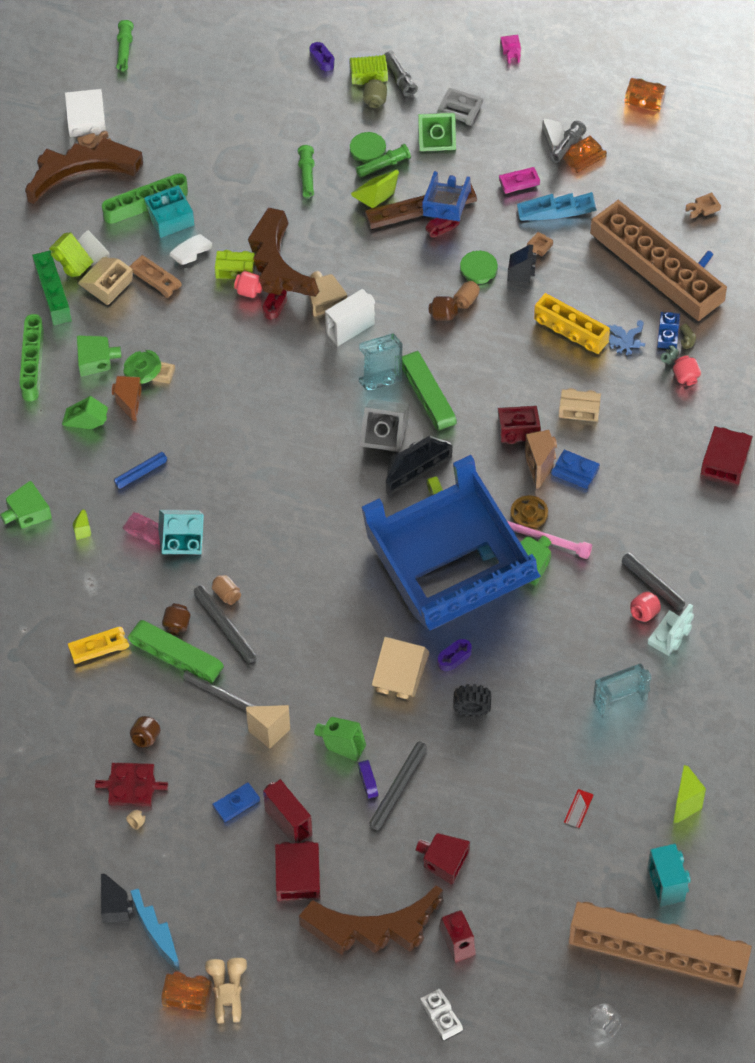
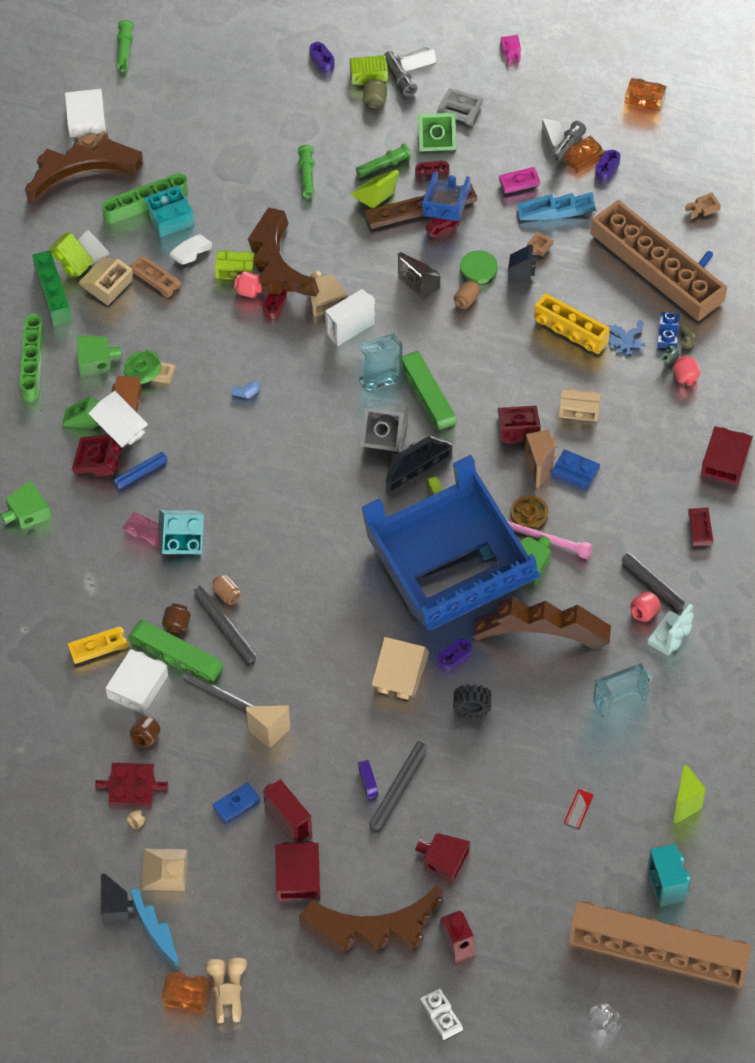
lime slope [72,509,91,540] -> none
bright green torso [314,717,366,761] -> none
bright green tile [350,132,386,164] -> none
reddish brown head [429,296,458,321] -> none
none -> dark red plate [72,434,123,477]
none -> white brick [88,391,148,447]
none -> white brick [106,649,168,715]
none -> tan slope [141,849,187,891]
none -> medium blue arm [231,381,260,399]
none -> white slope [396,45,436,72]
none -> clear smoke slope [398,252,441,300]
none -> dark red beam [415,160,450,181]
none -> reddish brown arch [472,596,611,650]
none -> dark purple beam [595,149,621,180]
none -> dark red plate [688,507,714,546]

